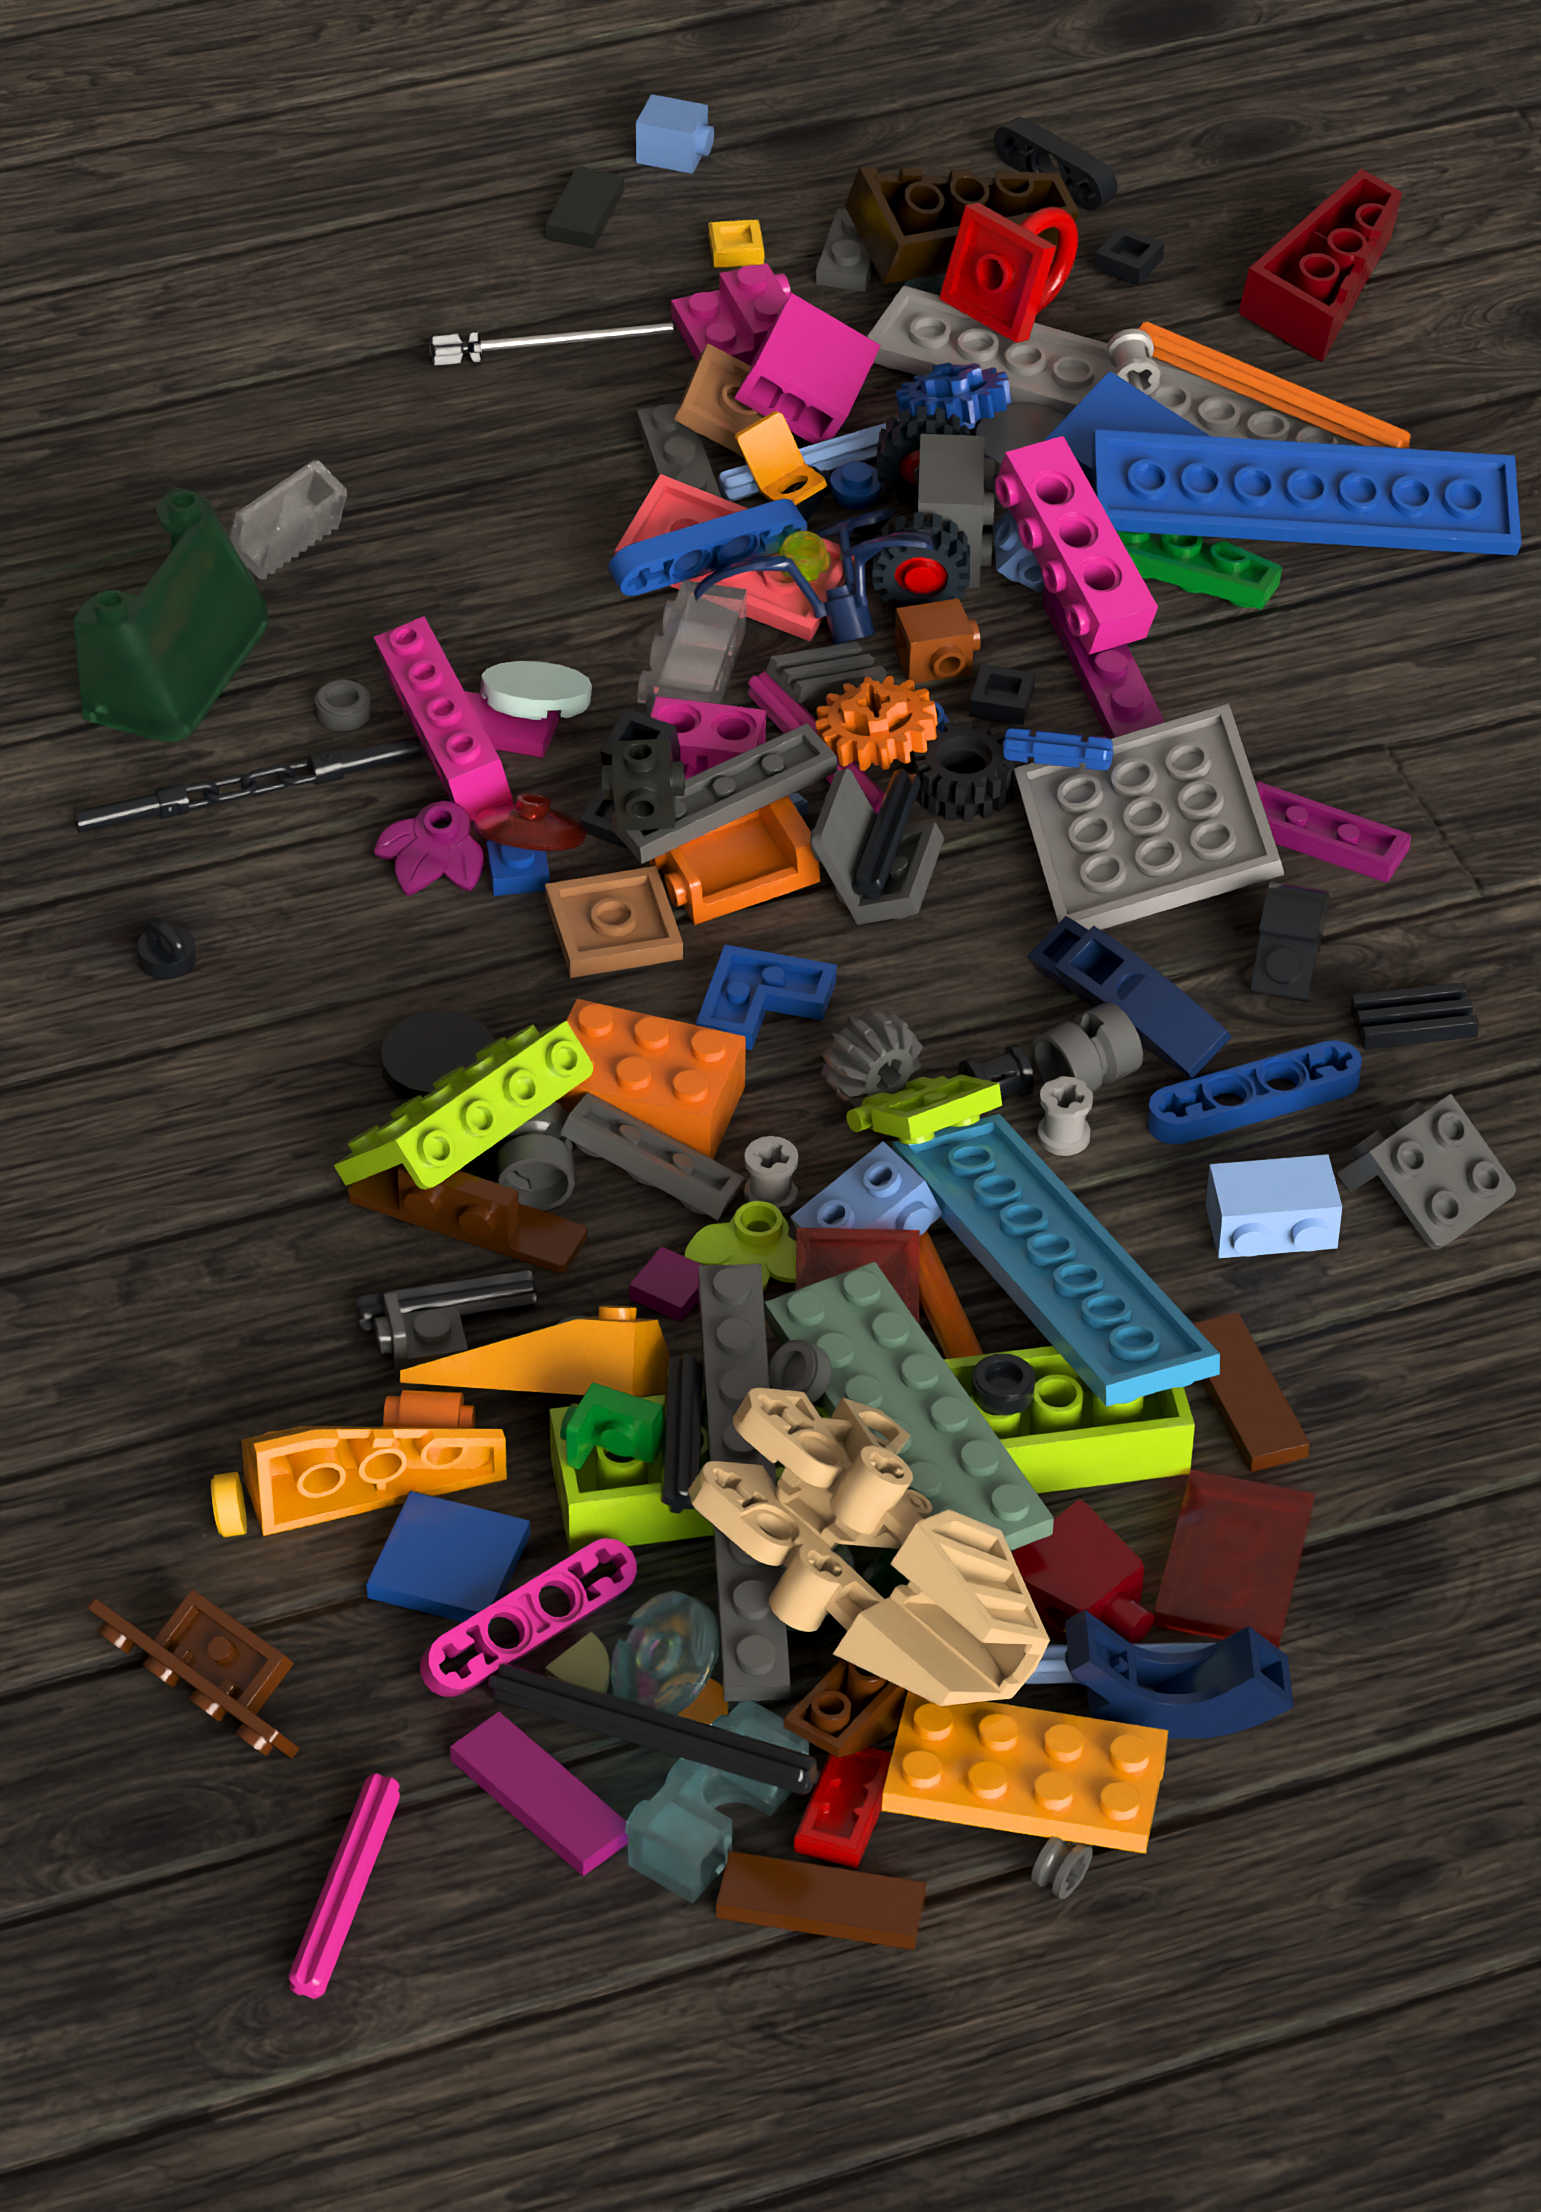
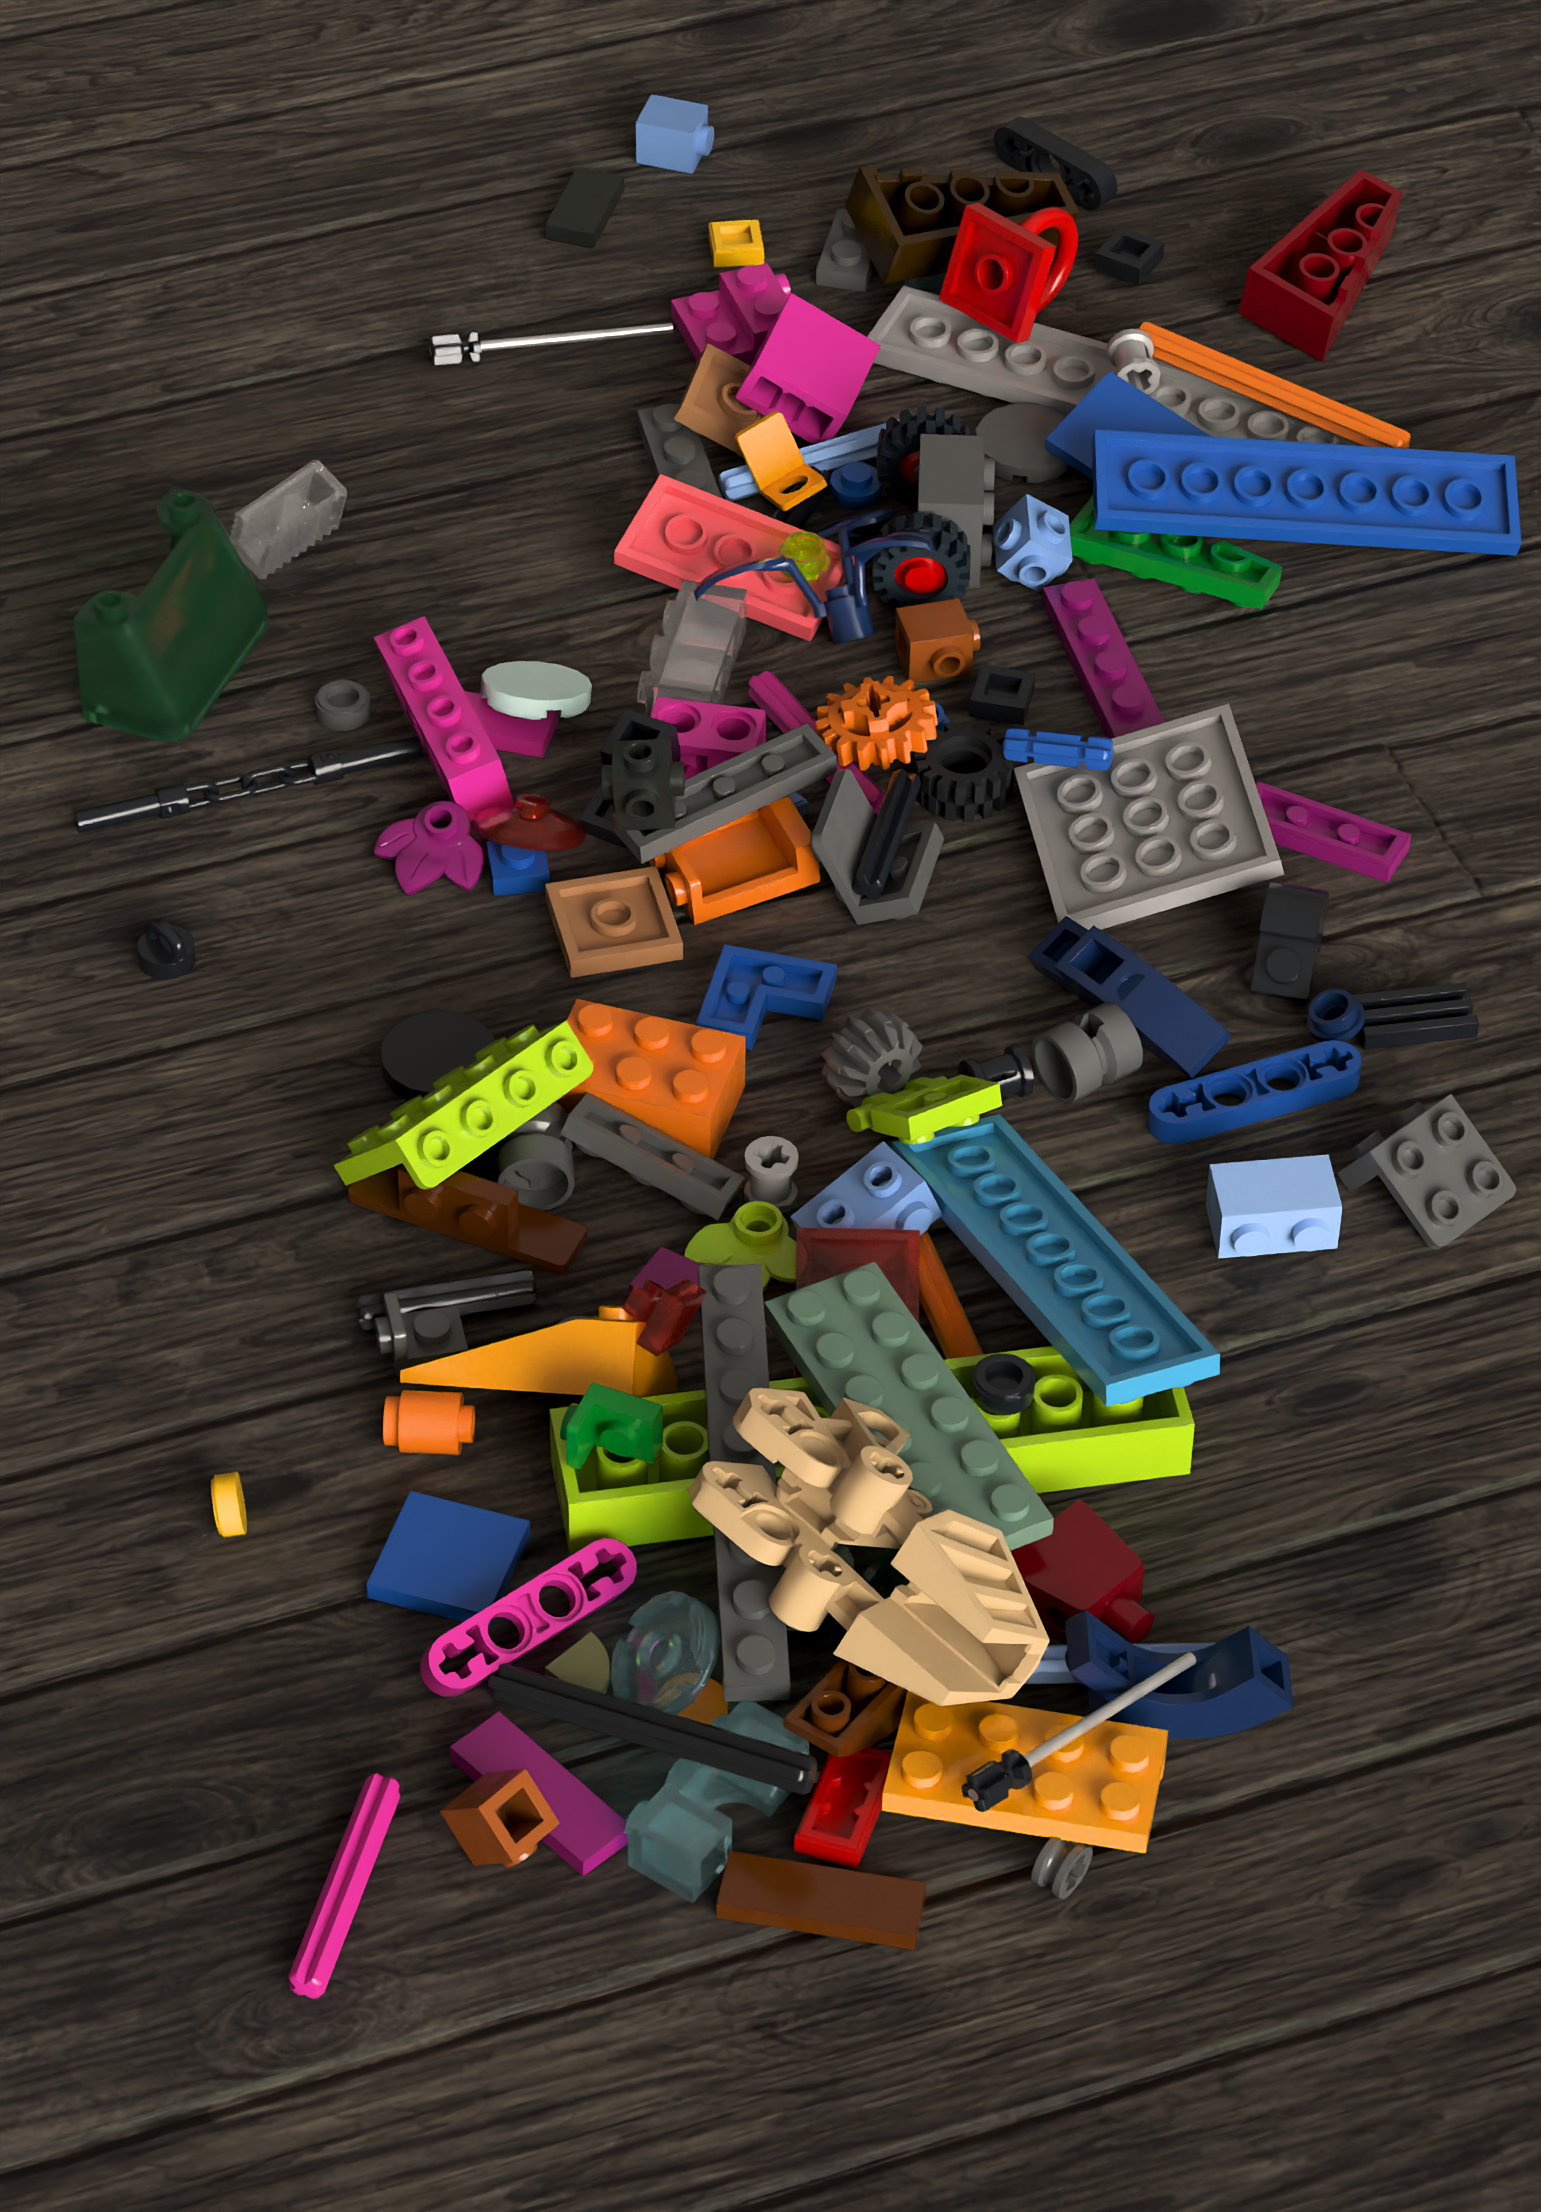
reddish brown bracket [86,1589,300,1759] -> none
light orange wedge [241,1426,507,1536] -> none
blue beam [608,499,807,596] -> none
black axle [660,1353,703,1514] -> none
dark grey tile [766,641,887,704] -> none
dark grey tile [768,1339,831,1403] -> none
blue gear [896,362,1012,429] -> none
dark pink brick [995,436,1158,655] -> none
light grey bush [1037,1076,1093,1156] -> none
clear red tile [1152,1470,1315,1649] -> none
reddish brown tile [1192,1312,1310,1472] -> none
none -> dark orange brick [440,1768,560,1868]
none -> clear red tile [623,1278,707,1357]
none -> piece [961,1652,1196,1812]
none -> dark blue plate [1307,988,1366,1042]

